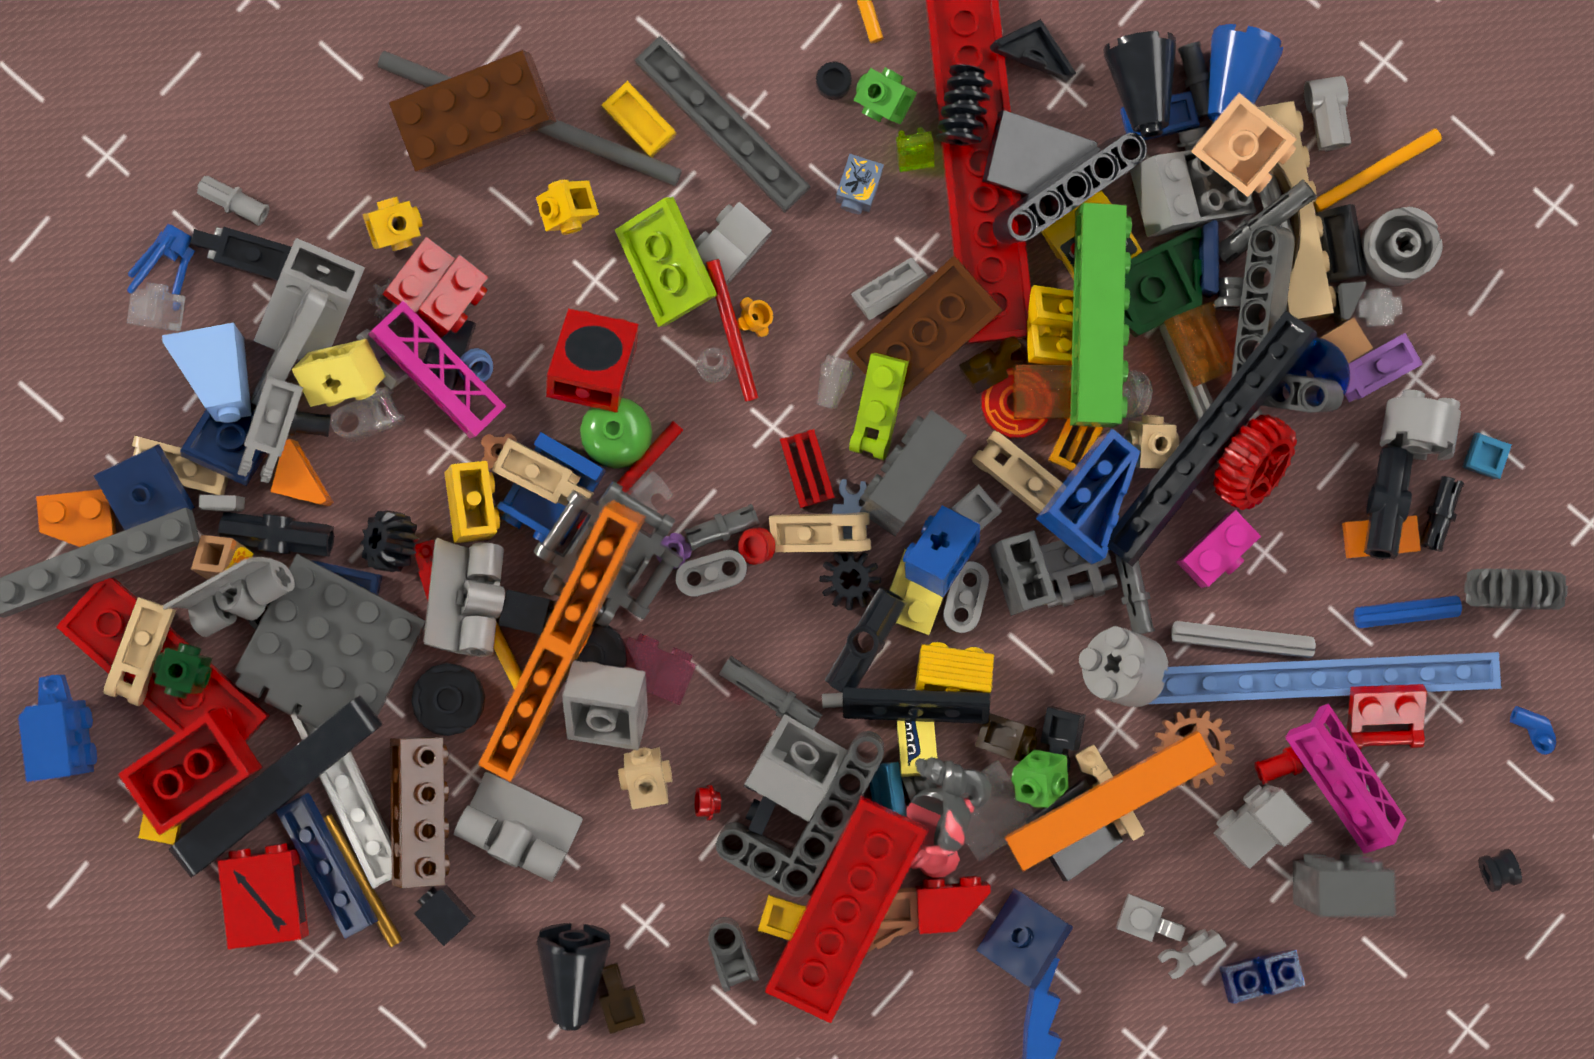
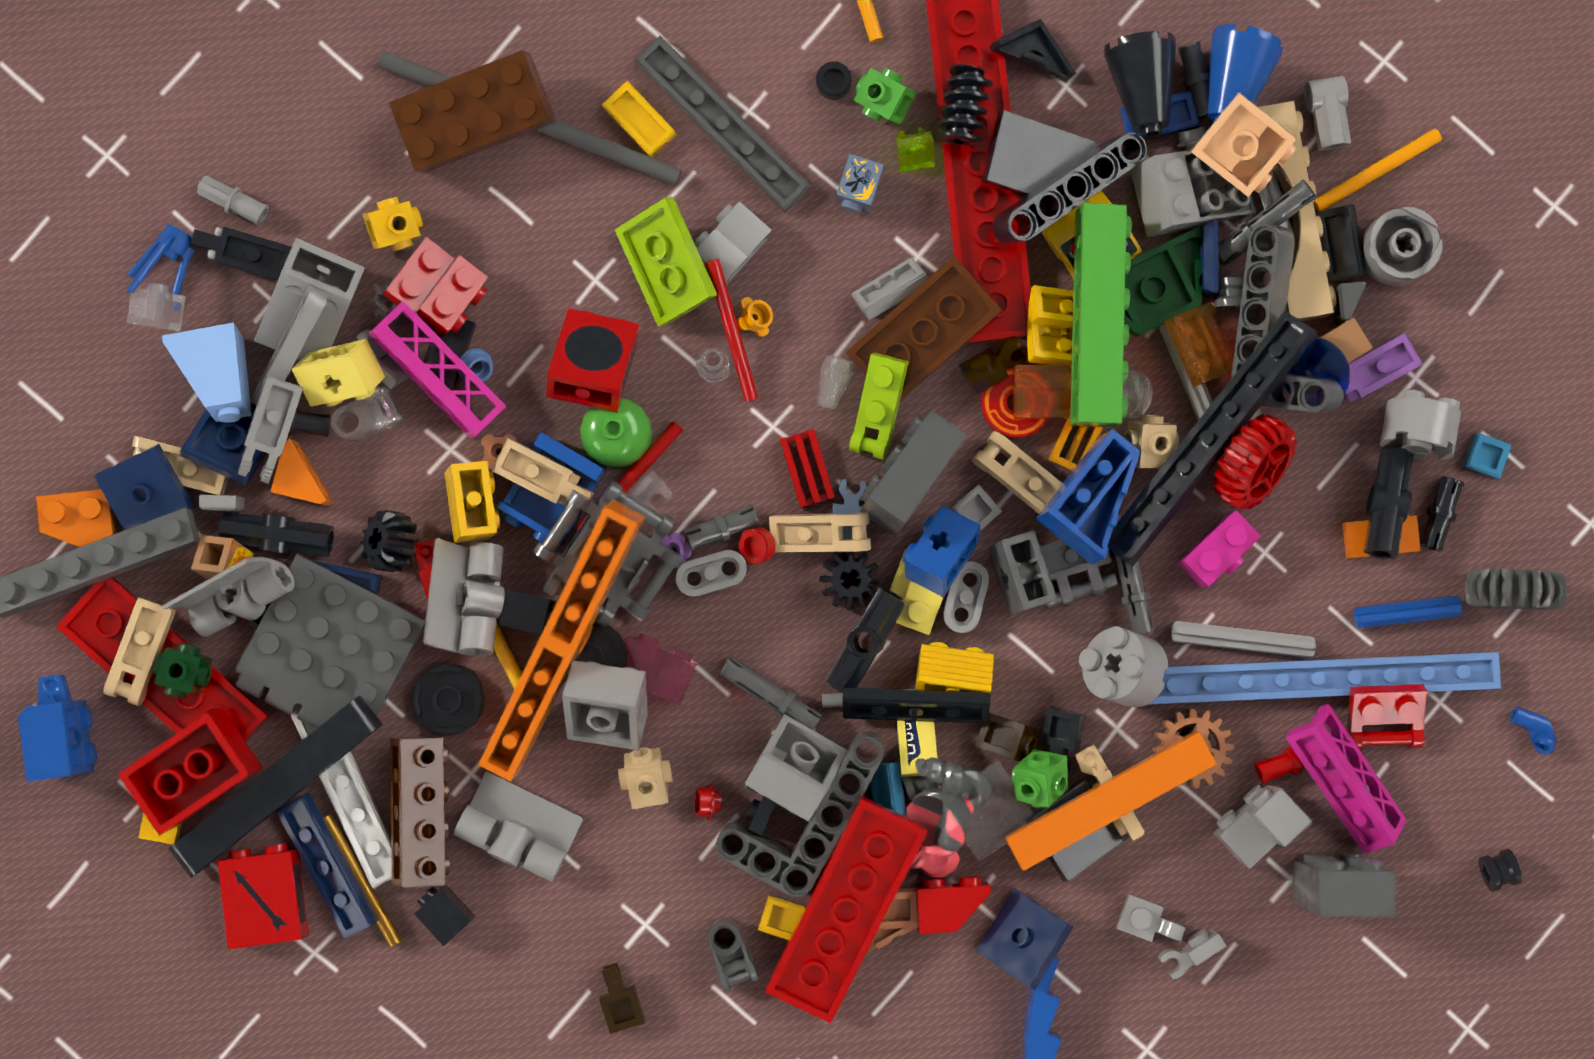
yellow brick [536,179,599,235] -> none
black cone [537,923,611,1031] -> none
clear blue slope [1219,949,1305,1004] -> none
clear gear [1356,288,1402,327] -> none

